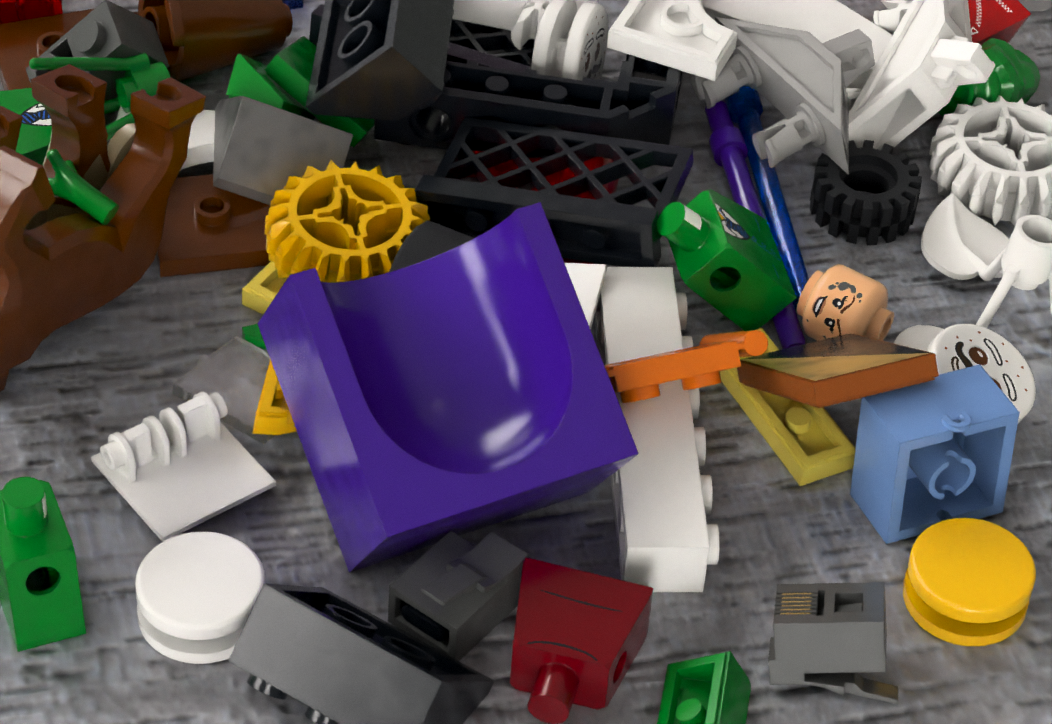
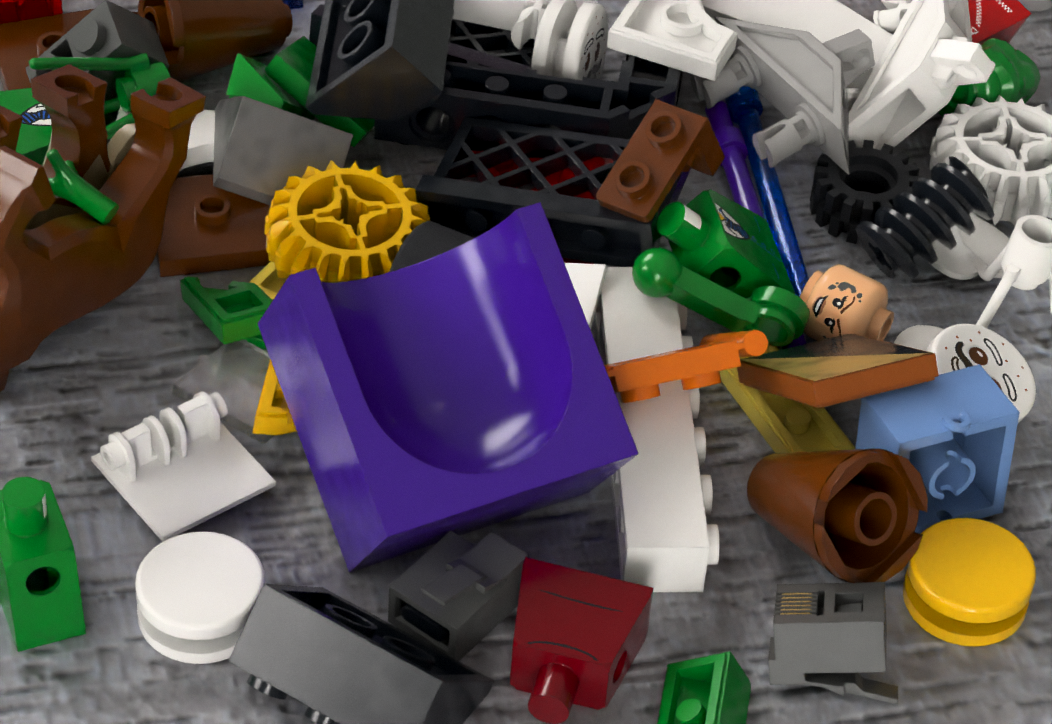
none -> green tile [180,276,273,345]
none -> reddish brown bracket [596,99,725,223]
none -> green piece [632,247,810,346]
none -> reddish brown cone [747,448,928,584]
none -> black piece [855,156,994,279]

